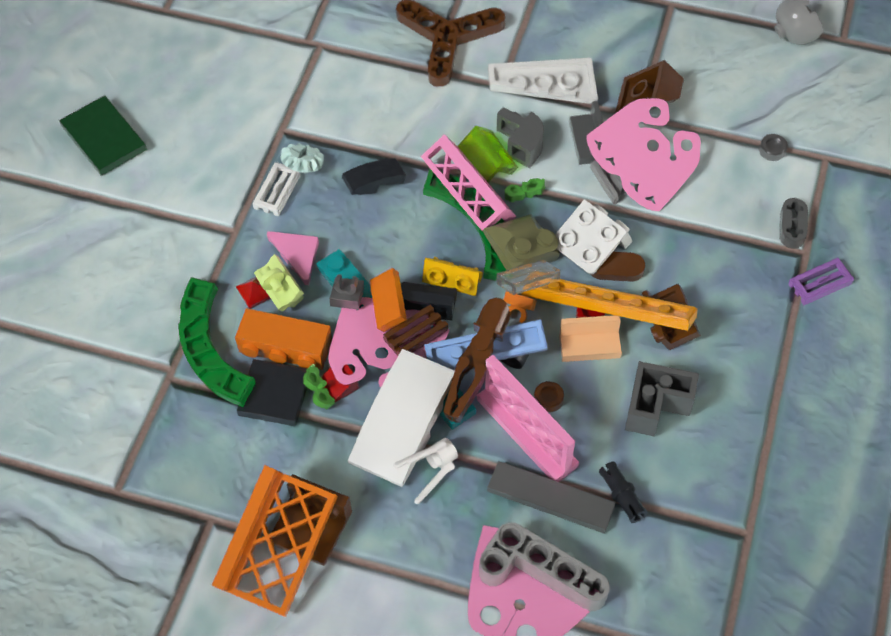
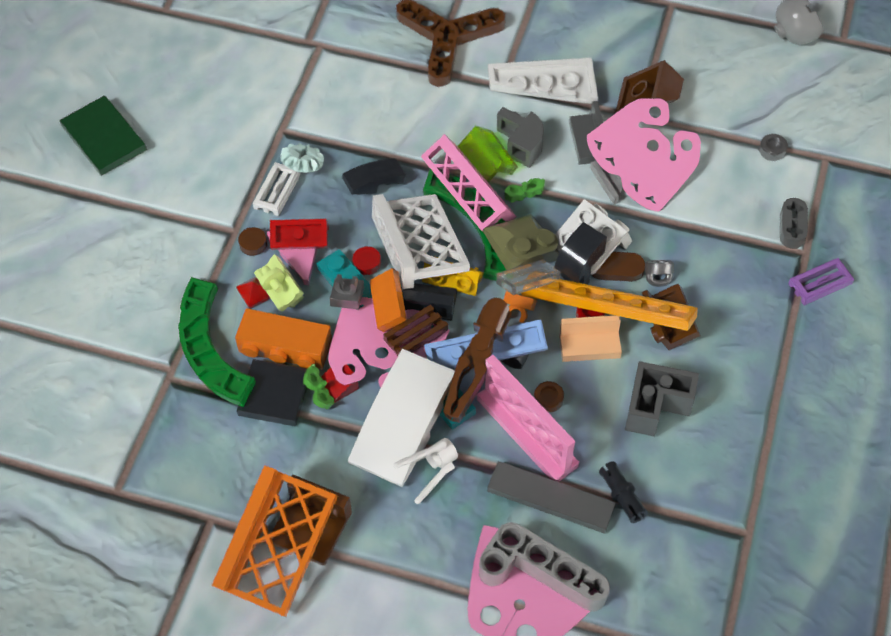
none -> reddish brown tile [238,227,267,256]
none -> red panel [270,219,329,250]
none -> red tile [352,246,381,275]
none -> white fence [372,194,470,289]
none -> black brick [554,222,607,285]
none -> flat silver tile [645,260,674,287]

